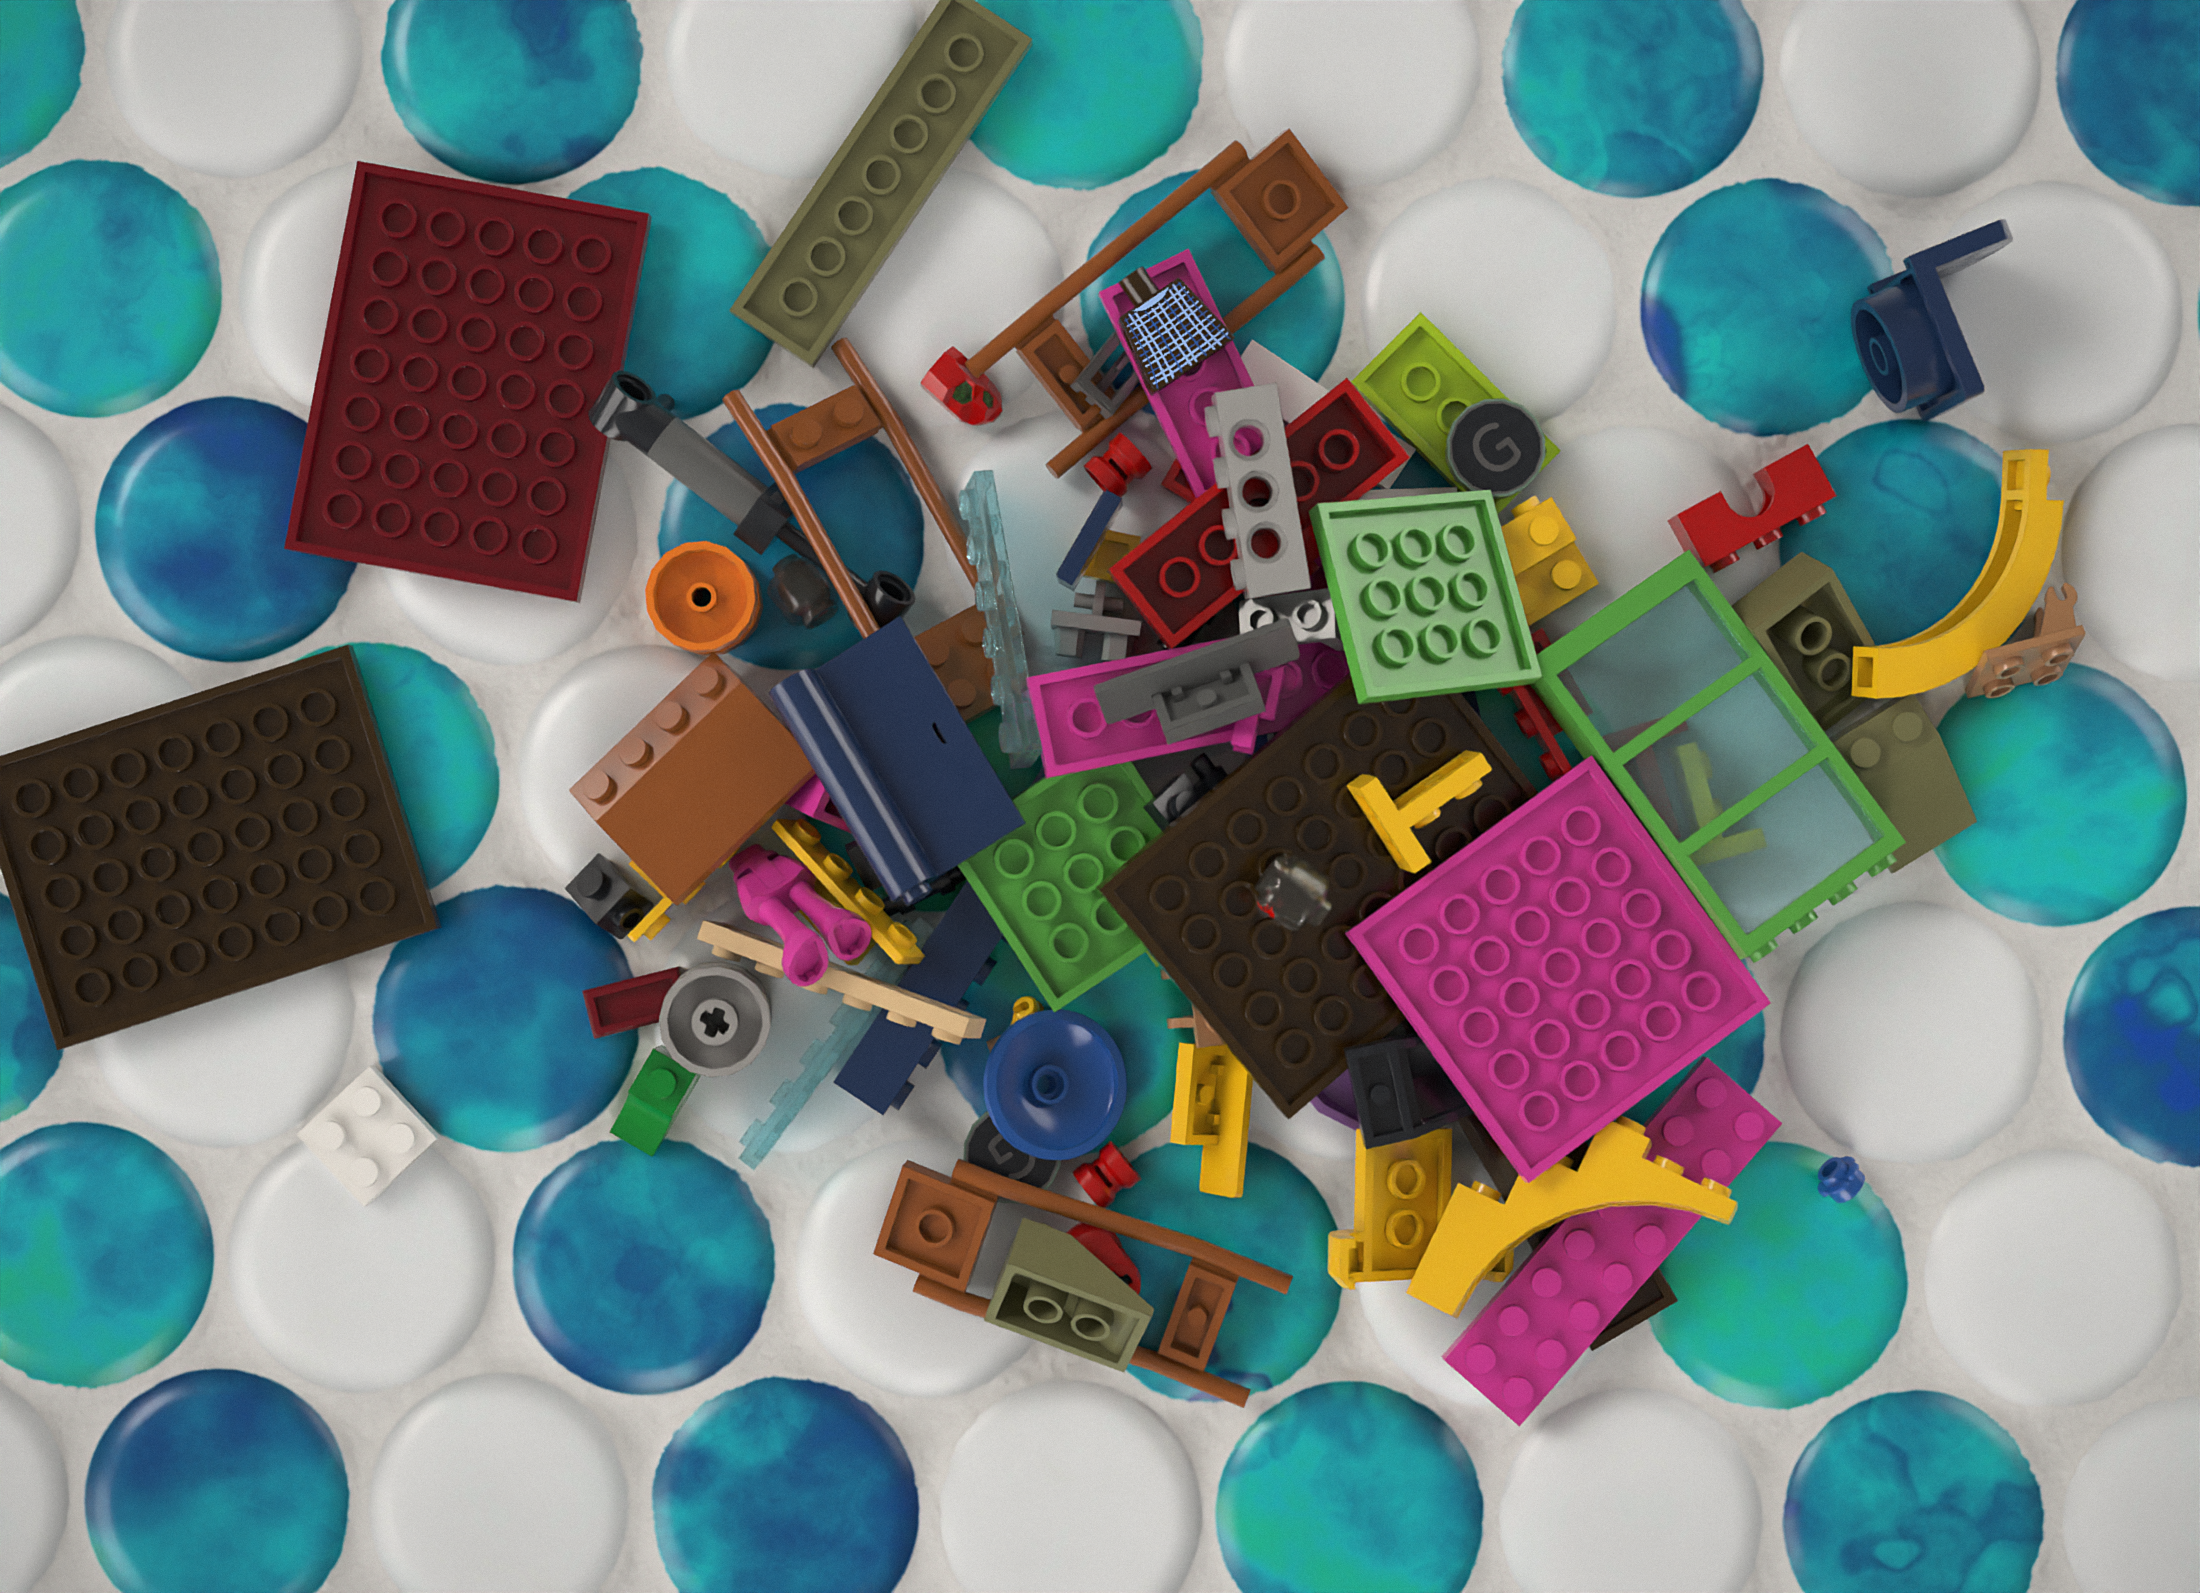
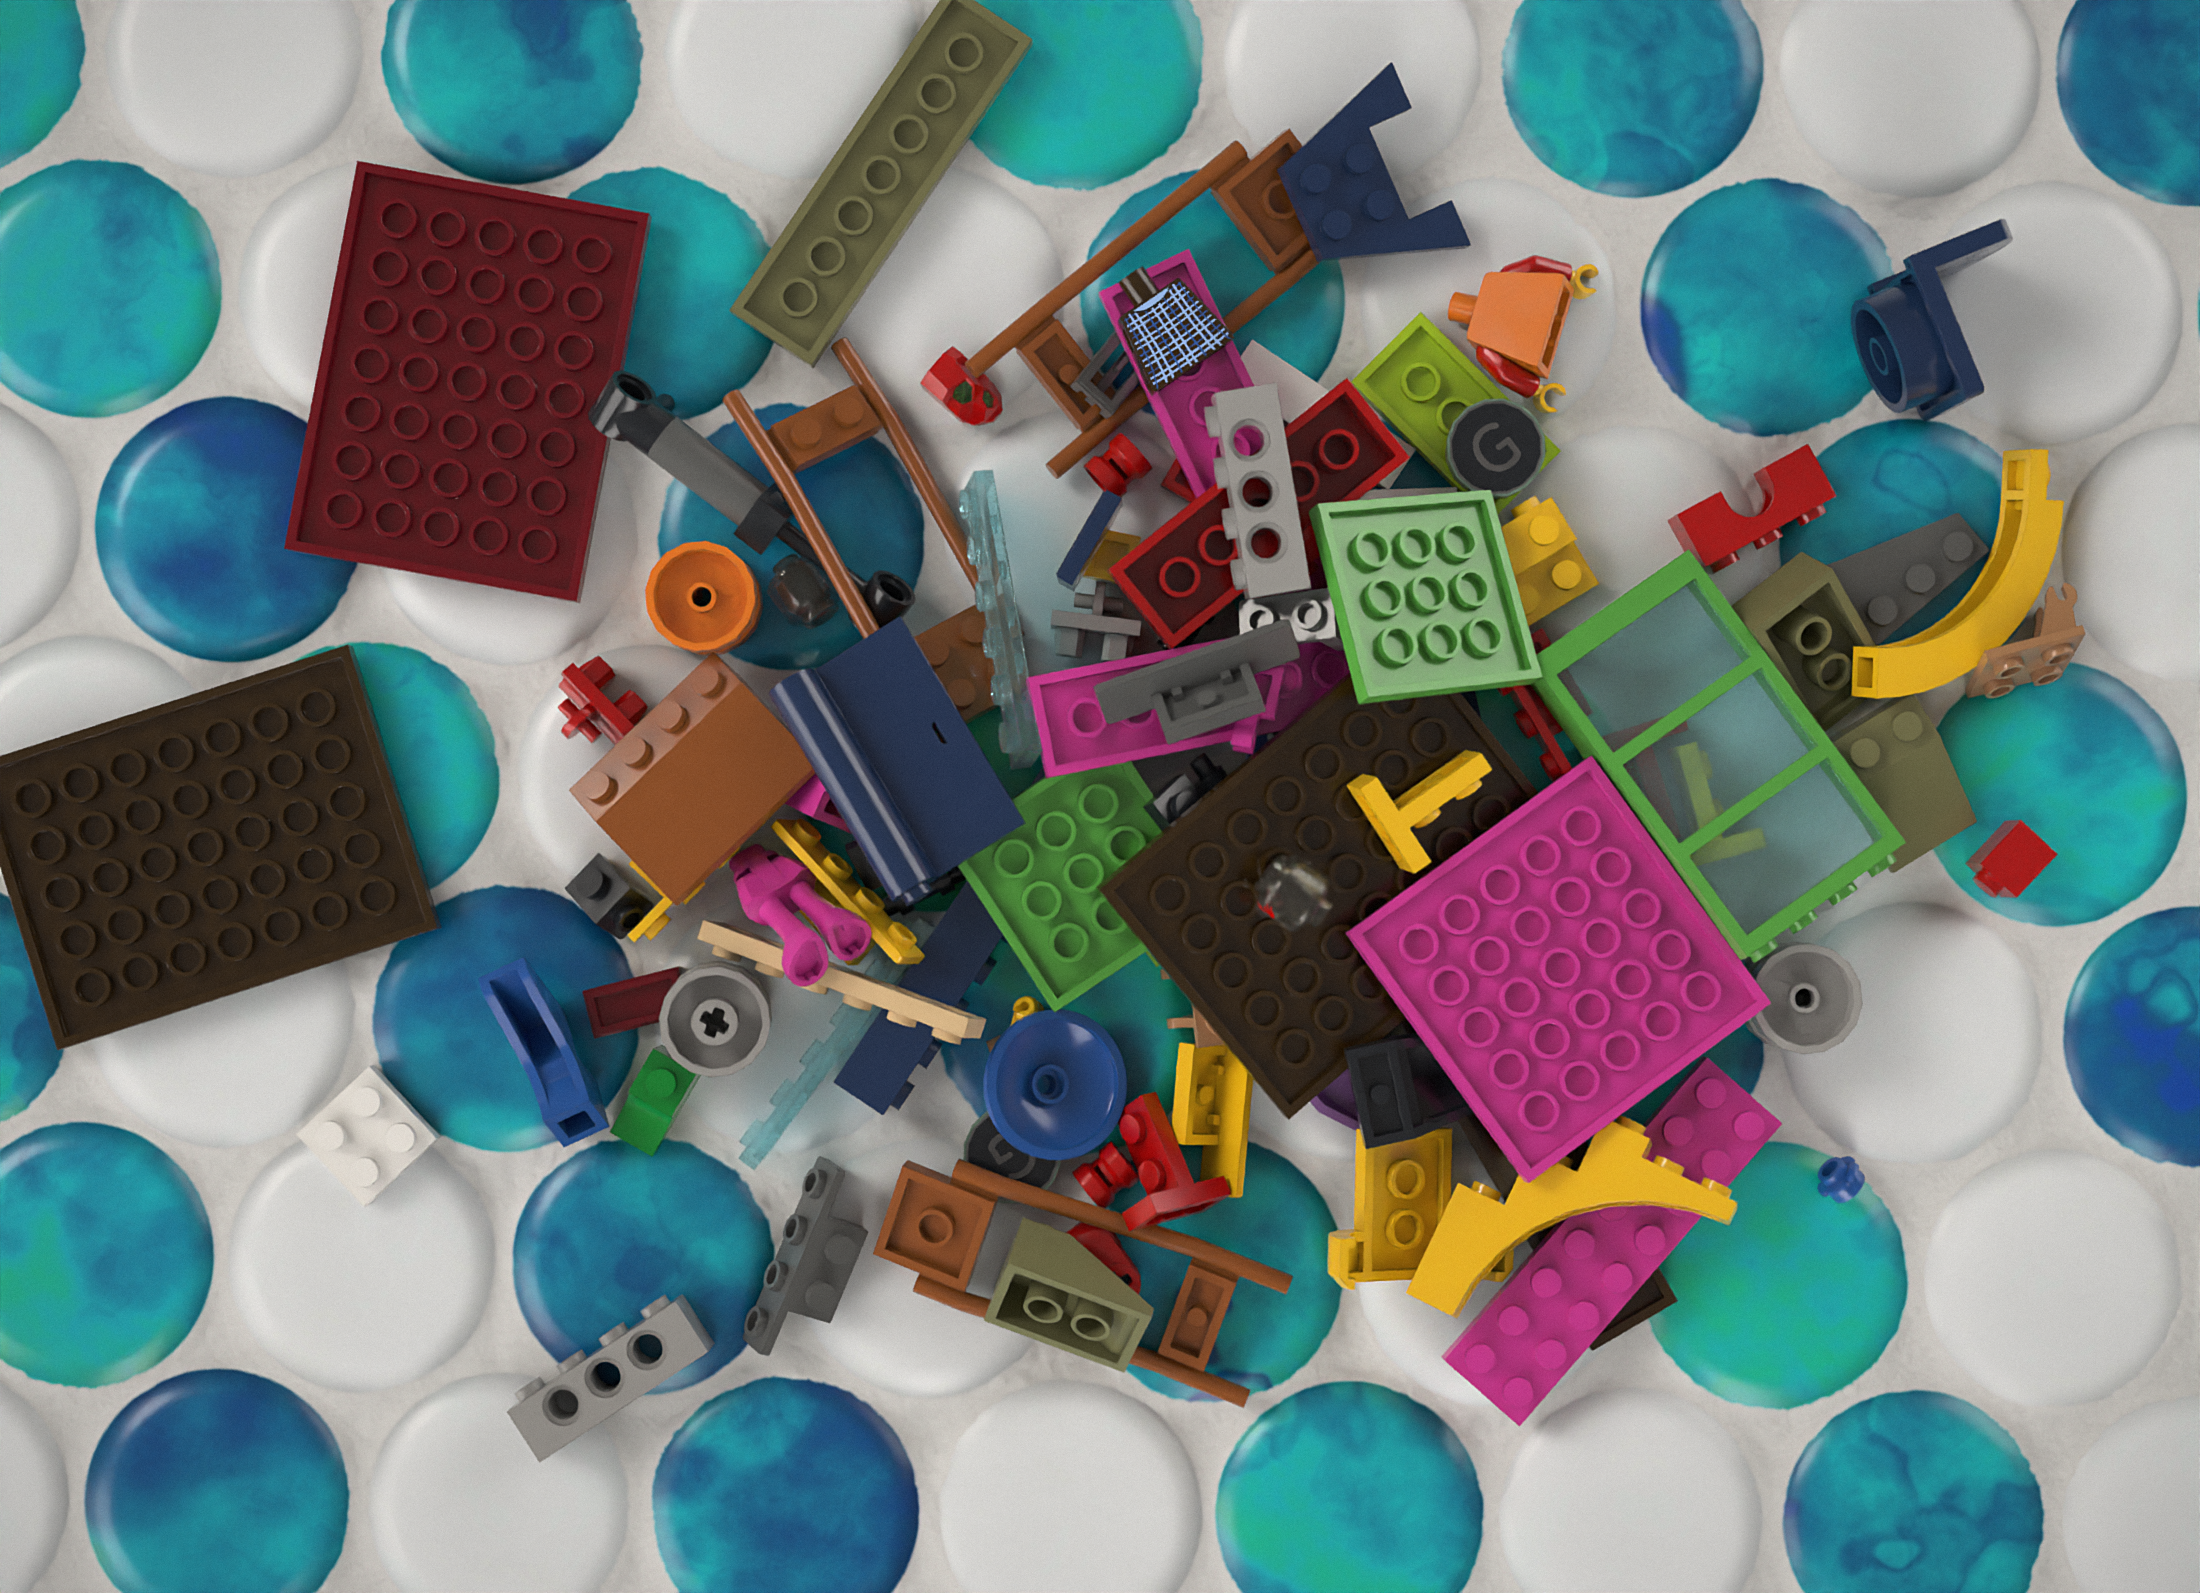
none -> blue arch [478,957,610,1147]
none -> light grey brick [507,1294,715,1463]
none -> red hips [558,656,648,745]
none -> dark grey bracket [743,1156,868,1356]
none -> red bracket [1118,1092,1231,1232]
none -> dark blue wing [1277,62,1471,262]
none -> orange torso [1448,255,1599,413]
none -> light grey wheel [1745,942,1863,1054]
none -> dark grey wing [1827,513,1990,646]
none -> red brick [1965,820,2057,898]

